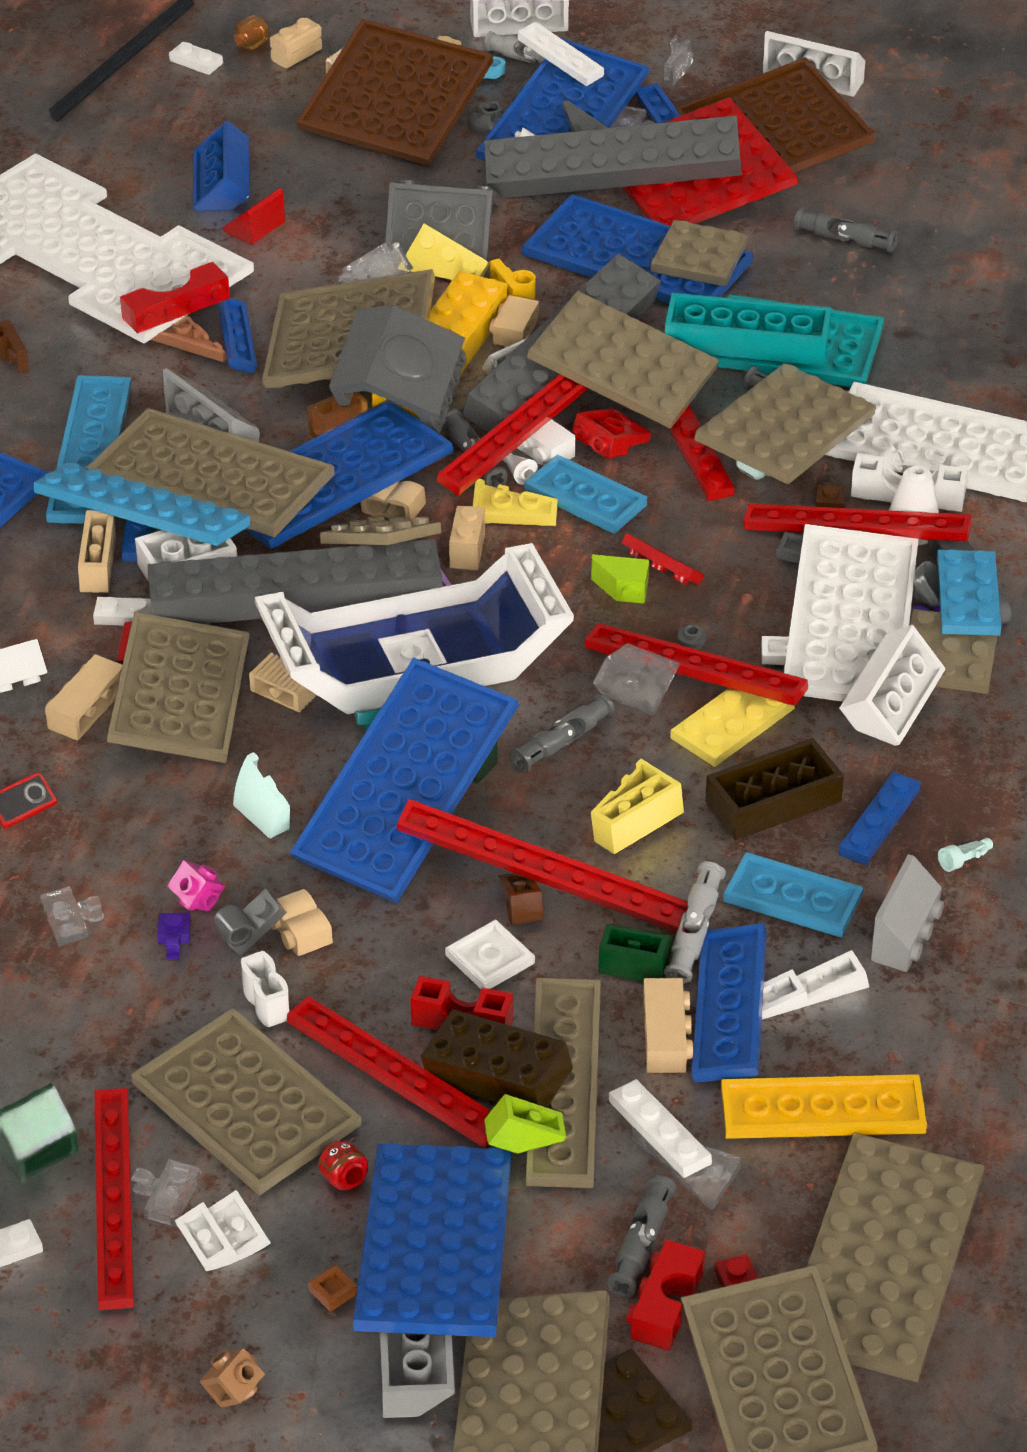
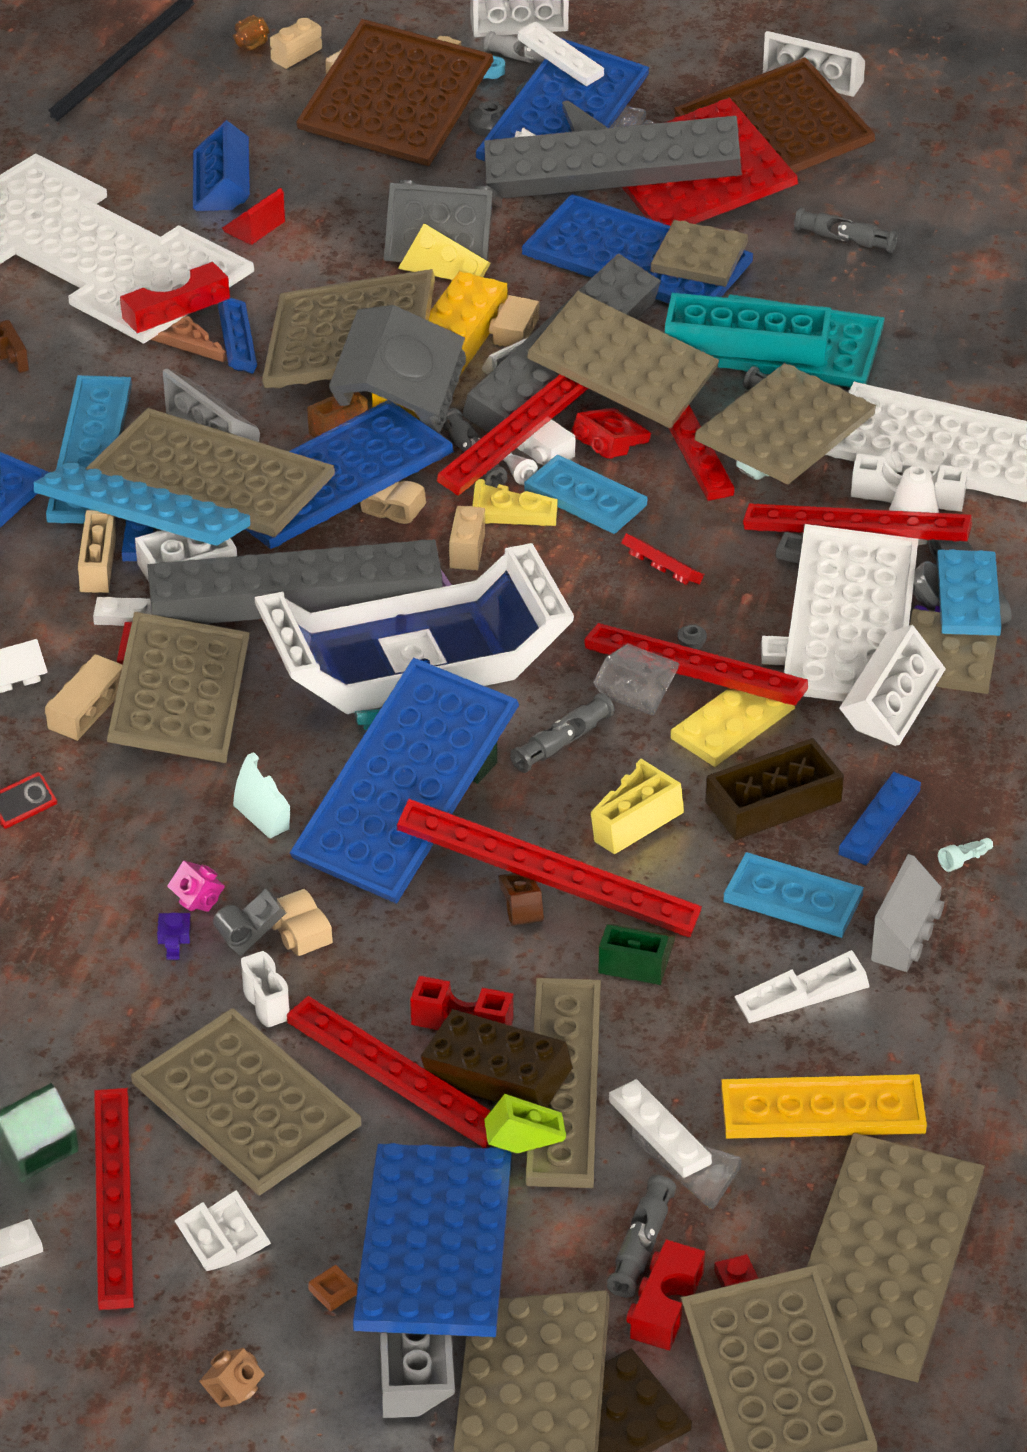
clear plate [40,886,104,947] -> none
clear plate [131,1159,201,1227] -> none
white plate [169,42,223,75] -> none
tan brick [249,652,318,713] -> none
red head [319,1140,368,1191] -> none
dark tan plate [320,516,441,545] -> none
clear slope [336,242,413,284] -> none
white plate [445,919,535,989] -> none
yellow plate [490,259,536,300] -> none
lime slope [591,554,649,604] -> none
blue plate [635,83,681,124] -> none
tan brick [643,978,693,1073] -> none
clear plate [664,35,693,87] -> none
light grey piece [664,861,726,984] -> none
blue plate [691,923,767,1083] -> none
reddish brown plate [816,484,845,508] -> none

